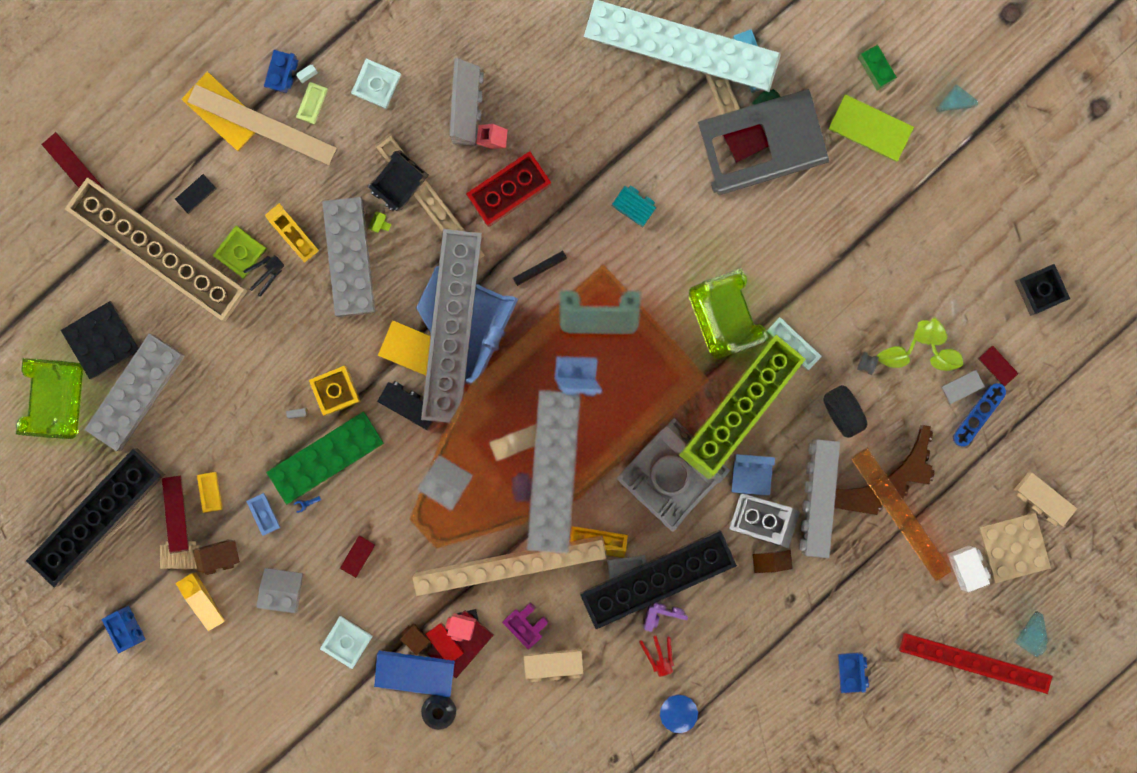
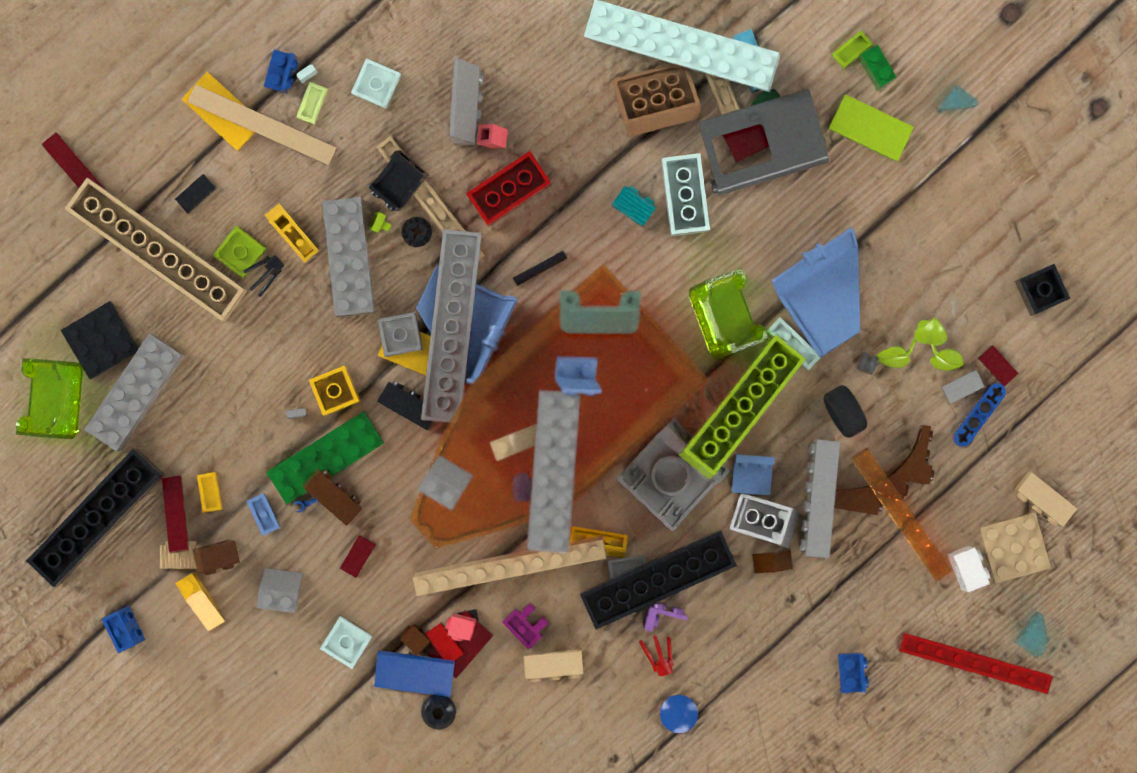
none -> reddish brown brick [303,468,362,526]
none -> light grey tile [377,312,423,357]
none -> black gear [402,217,432,247]
none -> medium nougat slope [612,64,702,137]
none -> light aqua brick [661,153,710,237]
none -> medium blue panel [772,228,860,358]
none -> lime tile [831,30,873,69]

